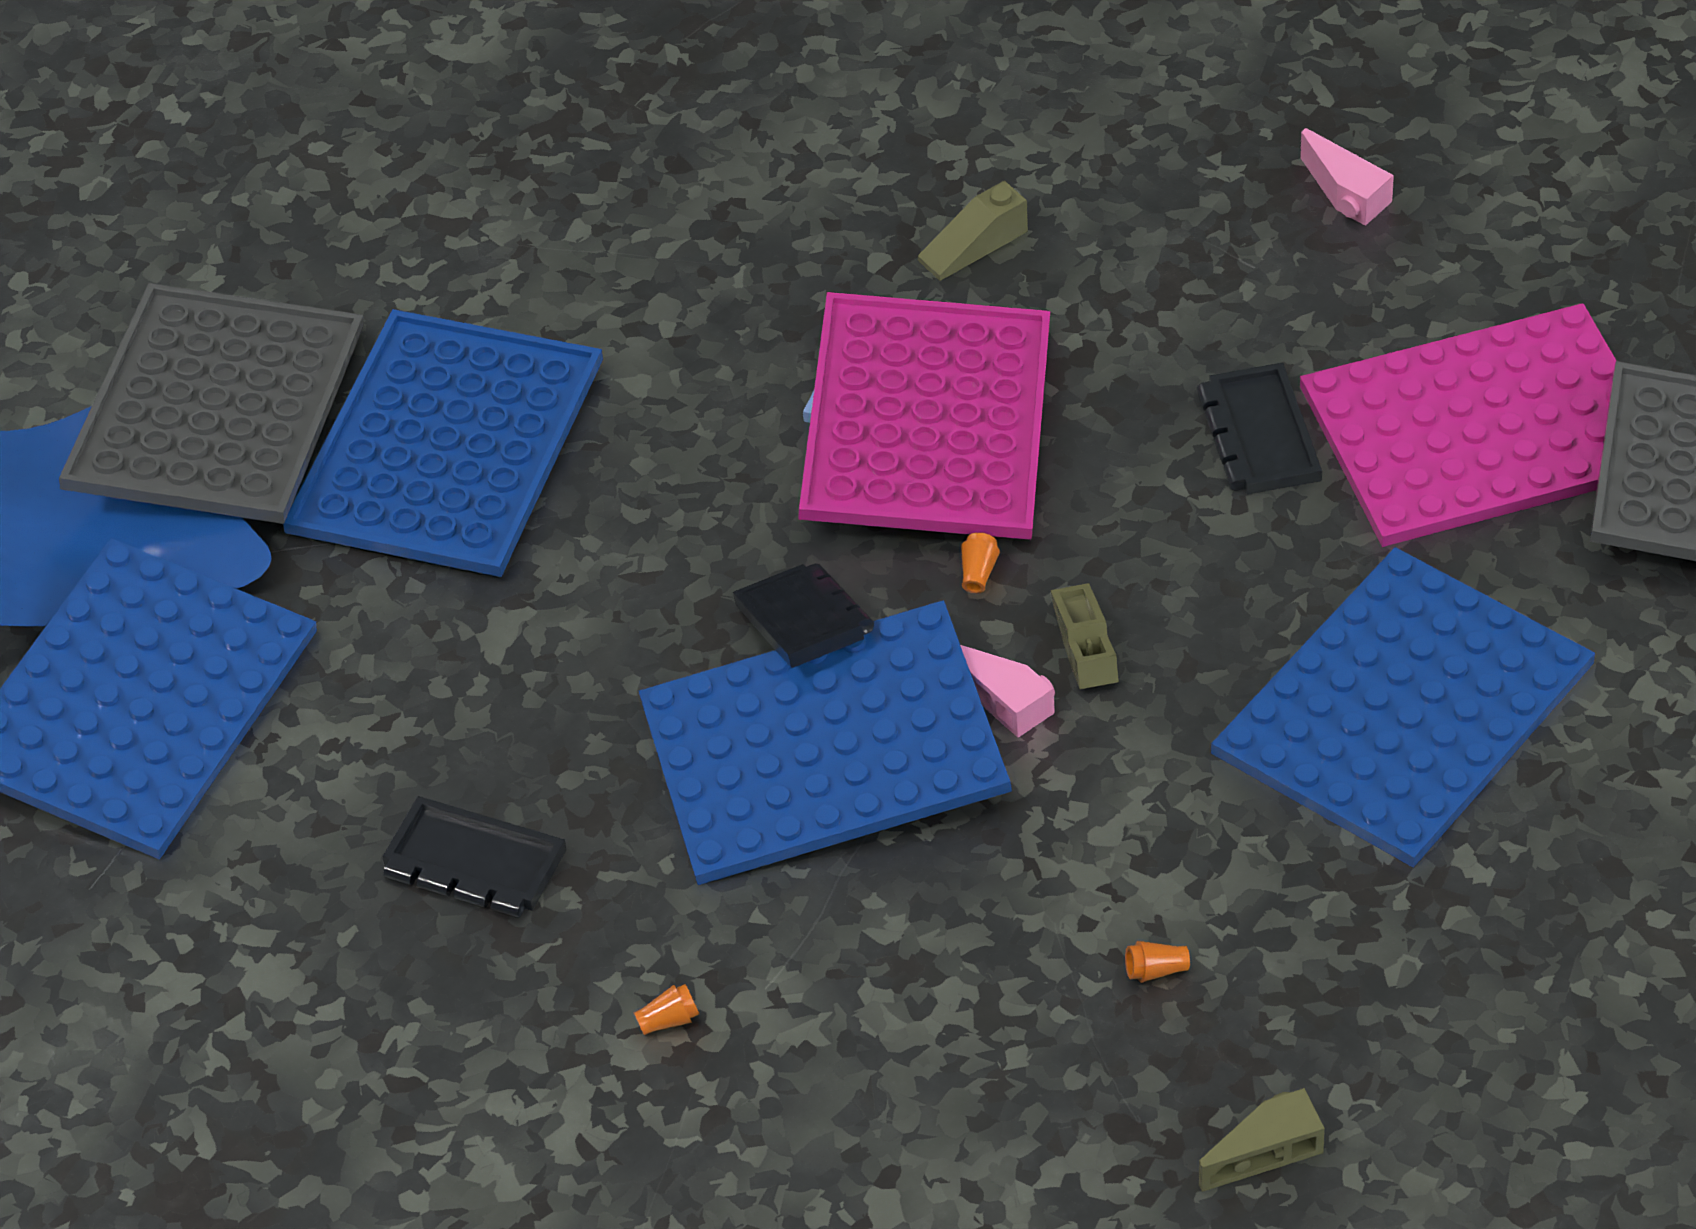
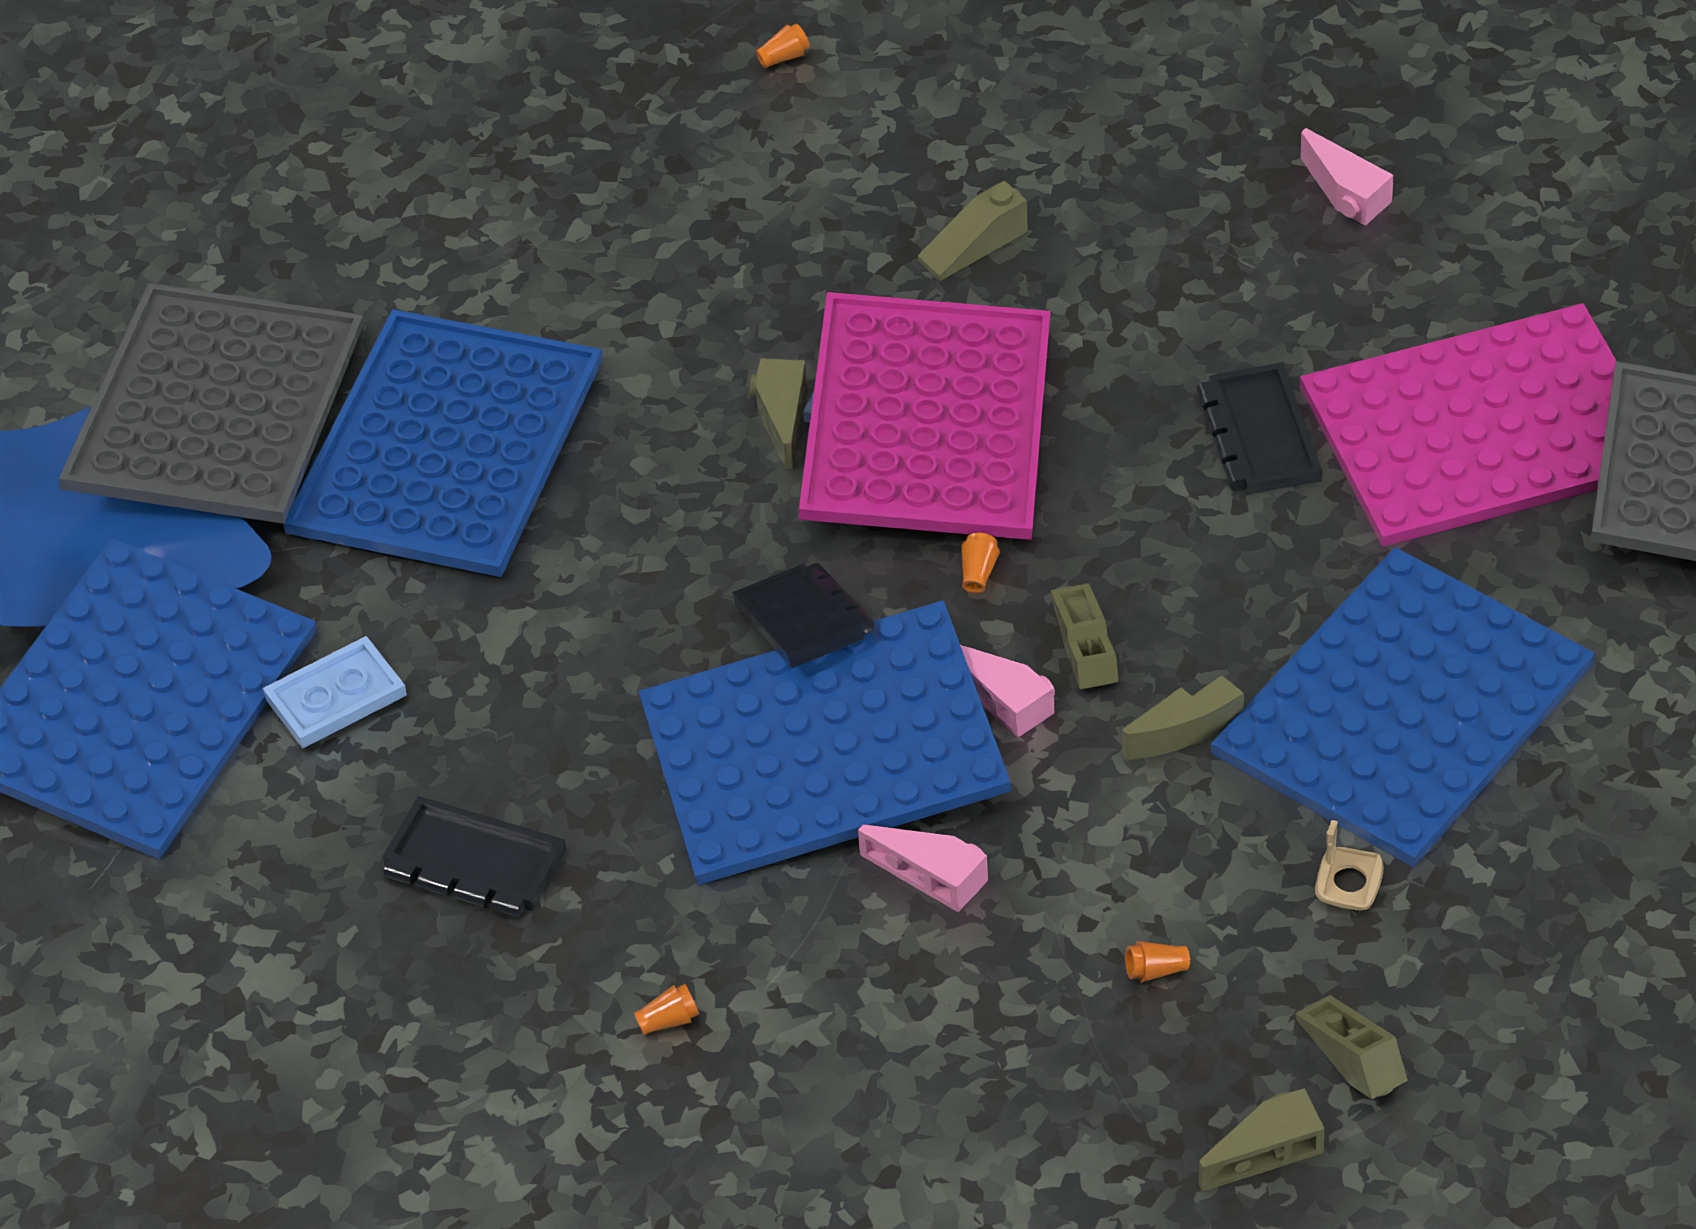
none -> light blue plate [263,636,407,749]
none -> olive slope [750,358,807,470]
none -> orange cone [755,23,810,69]
none -> bright pink slope [858,825,988,912]
none -> olive slope [1122,675,1244,760]
none -> olive slope [1295,995,1408,1099]
none -> tan piece [1315,820,1384,910]

